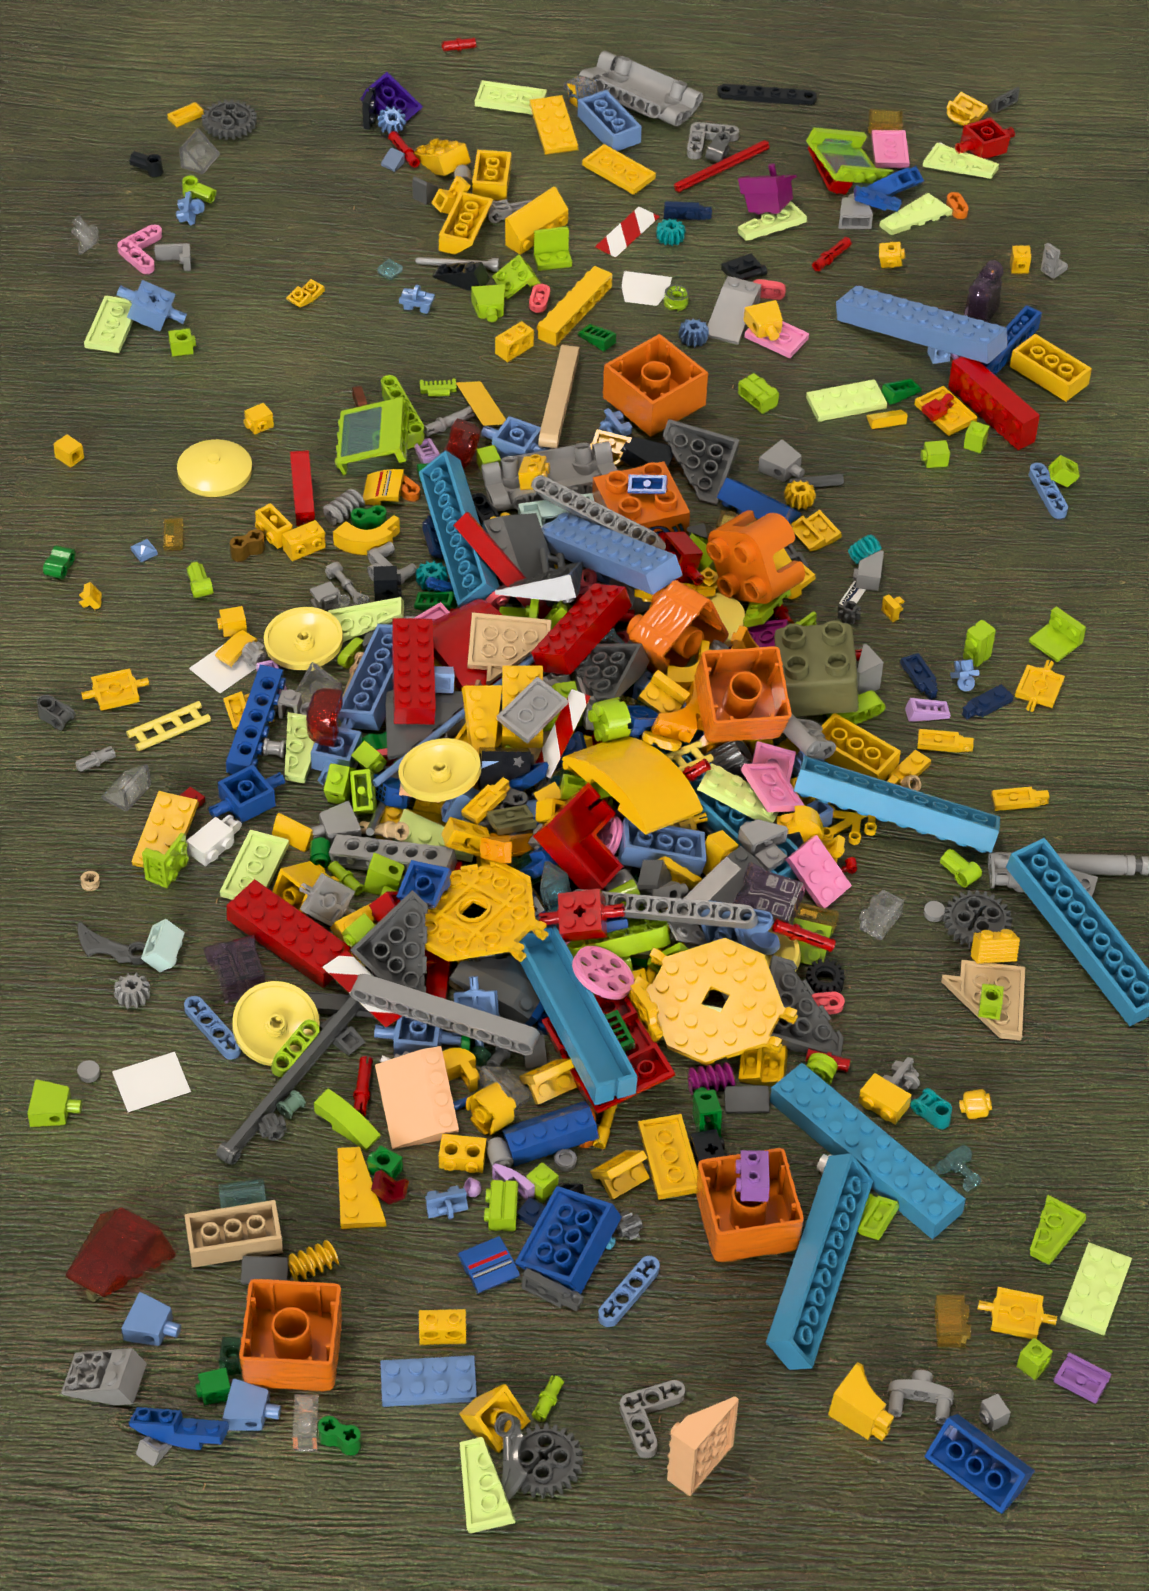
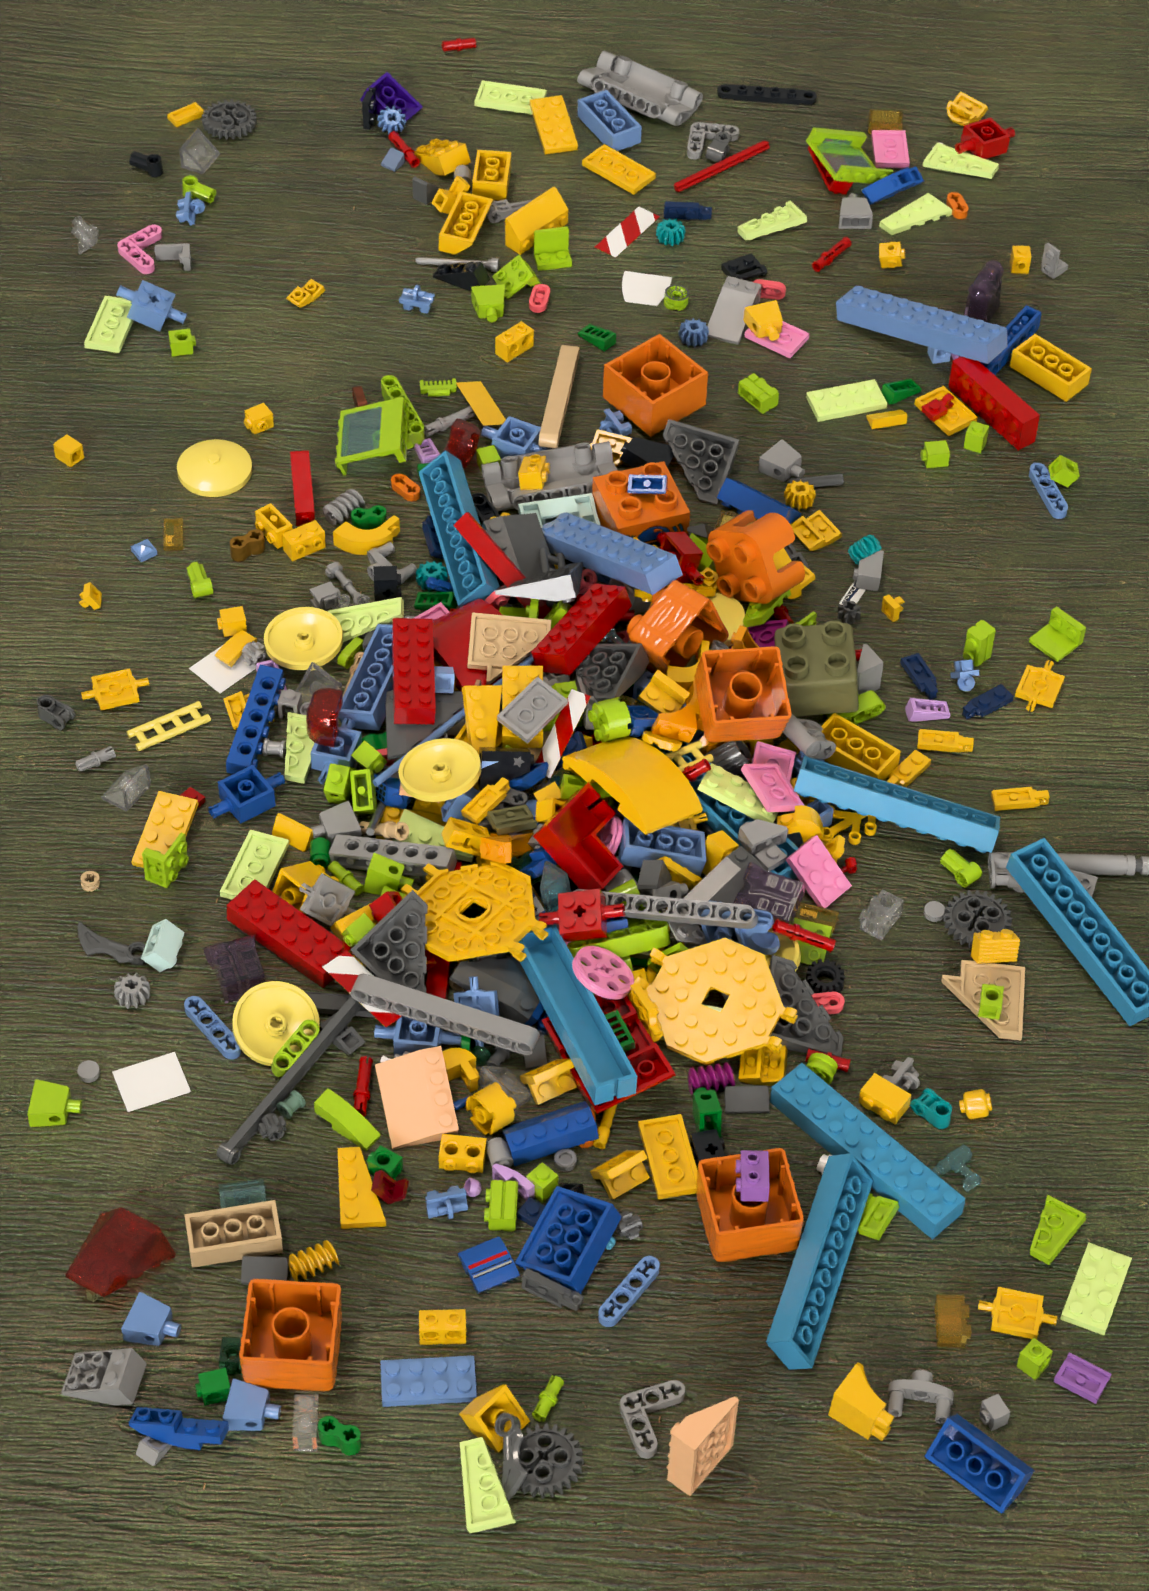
green axle [43,545,76,579] -> none
white brick [186,815,242,867] -> none
yellow slope [363,469,404,505] -> none
clear light blue plate [377,259,402,280] -> none
blue slope [396,860,452,909] -> none
light grey beam [531,475,666,550] -> none
yellow brick [537,266,613,346] -> none
clear torso [563,75,598,109] -> none
magenta piece [738,163,797,214] -> none
blue hinge [854,186,902,212] -> none
tan axle [901,775,921,791] -> none
dark grey slope [988,87,1020,114] -> none

